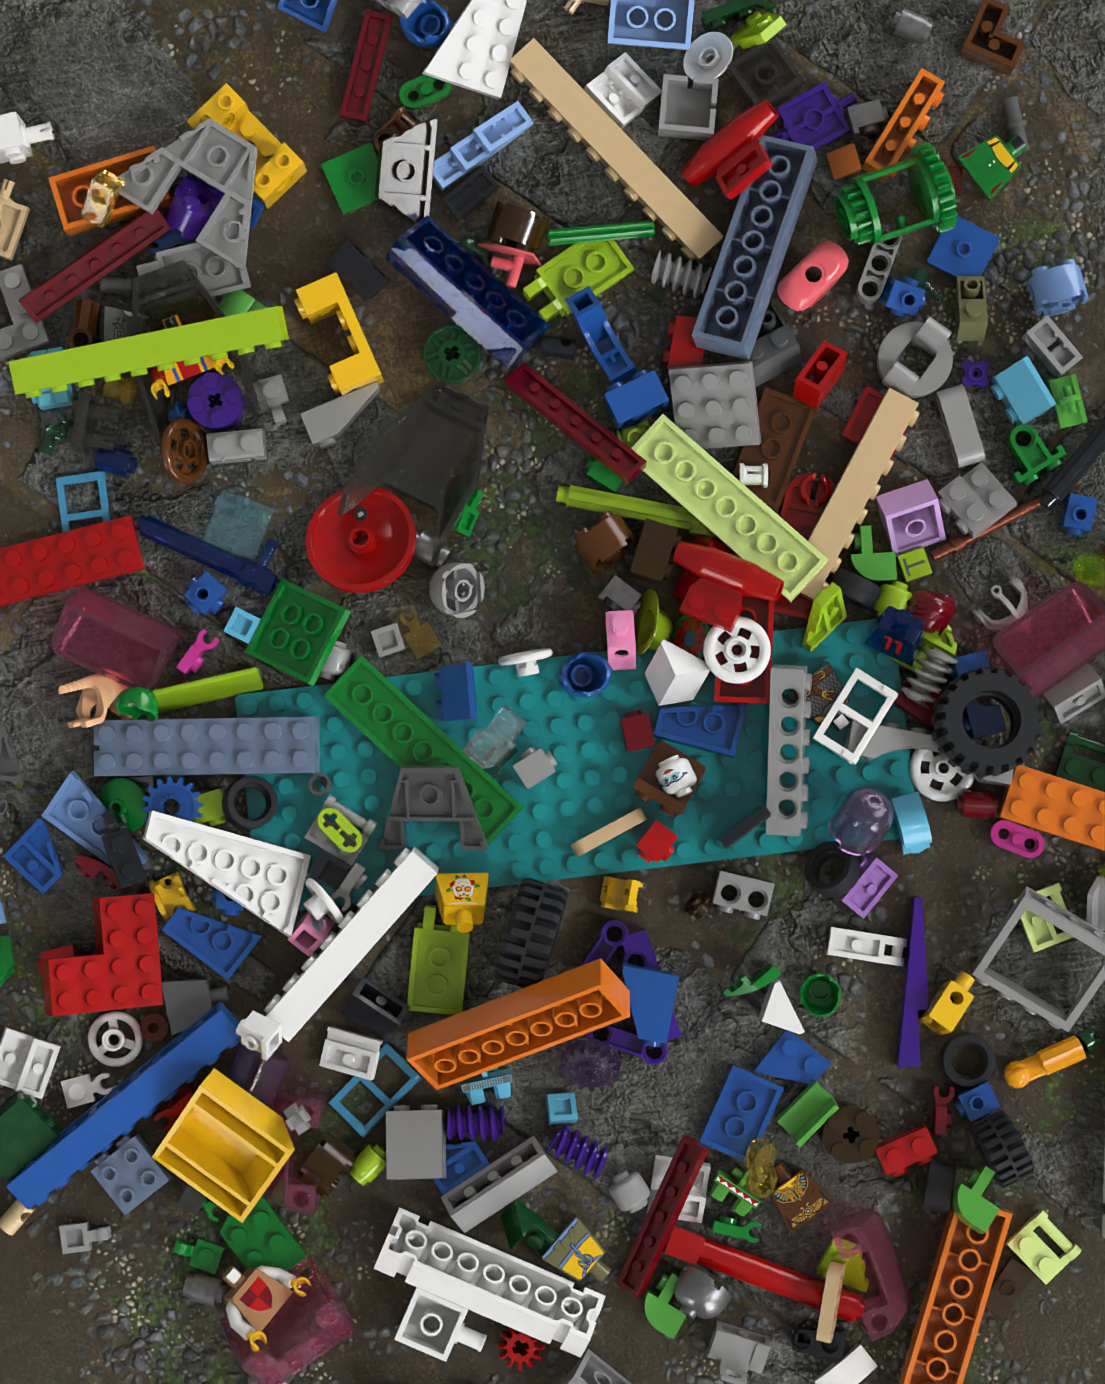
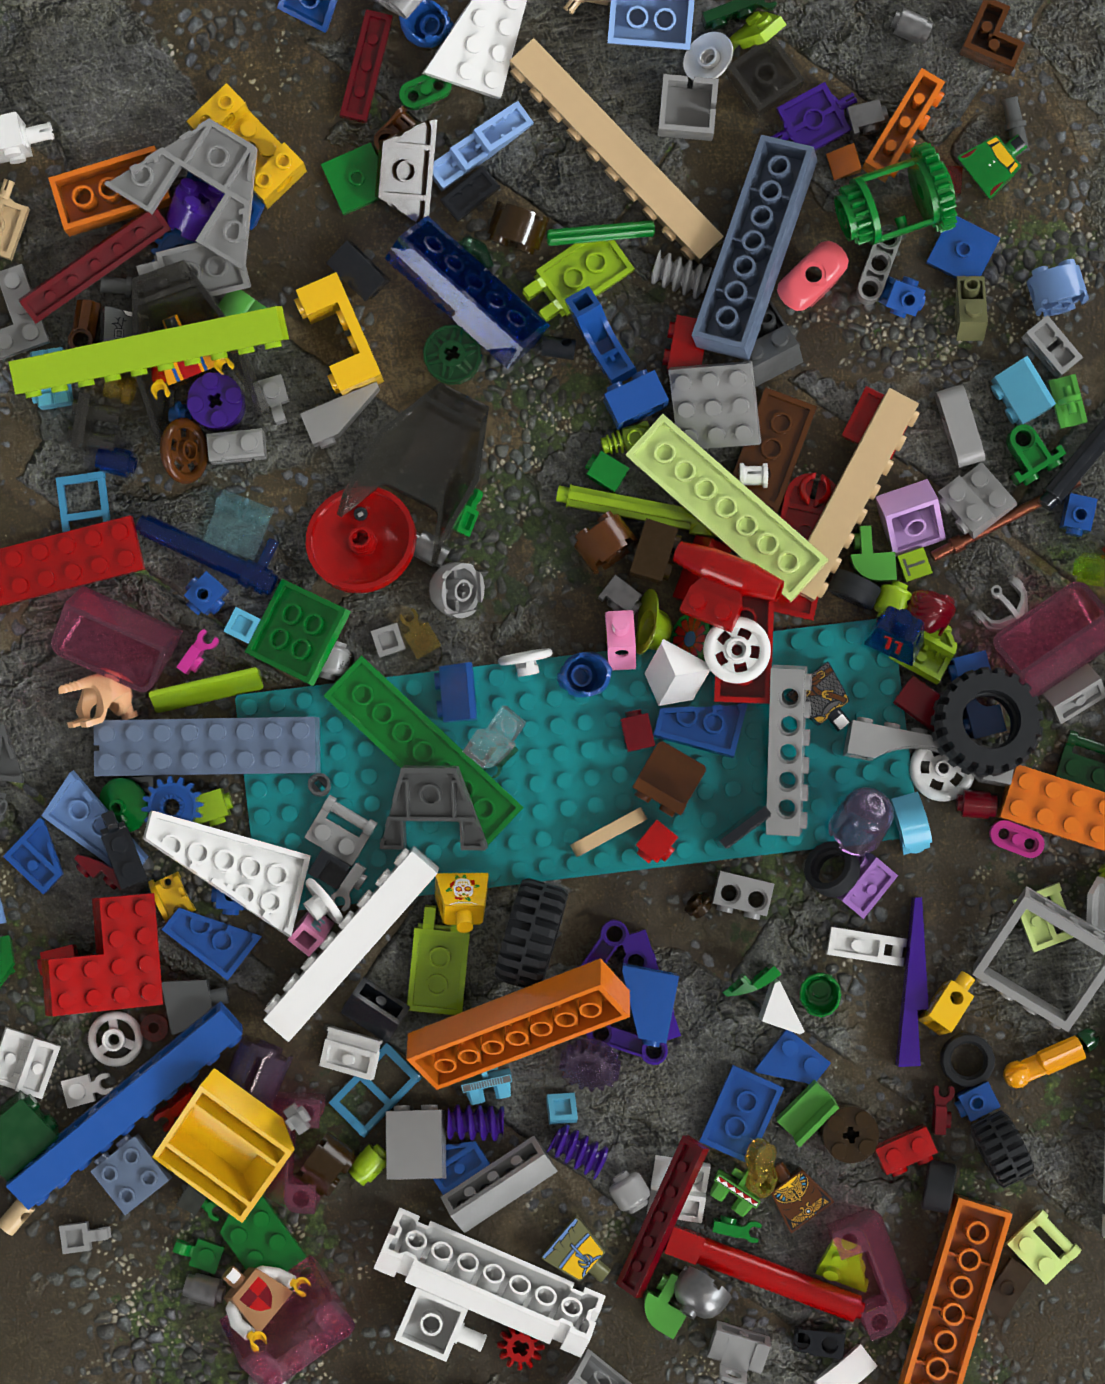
clear green arm [39,422,74,456] -> none
clear yellow leg [81,169,126,229] -> none
green hair [115,687,158,722] -> none
black tyre [222,776,278,830] -> none
white brick [236,1011,282,1061] -> none
lime beam [317,808,363,853] -> none
coral shield [478,243,542,288] -> none
dark green slope [501,1199,559,1255] -> none
dark red plate [505,362,647,484] -> none
light grey brick [513,747,557,790] -> none
white slope [583,52,662,129] -> none
yellow piece [600,876,643,913] -> none
white head [656,755,697,799] -> none
red plate [681,99,779,200] -> none
red brick [793,340,848,410] -> none
lime wing [802,582,847,652] -> none
white window [812,668,899,765] -> none
tan beam [816,1261,845,1343] -> none
light grey piece [877,316,953,398] -> none
light grey piece [901,647,958,710] -> none
clear green hand [910,267,943,301] -> none
bright green brick [952,1166,1000,1234] -> none
dark purple plate [962,360,990,388] -> none

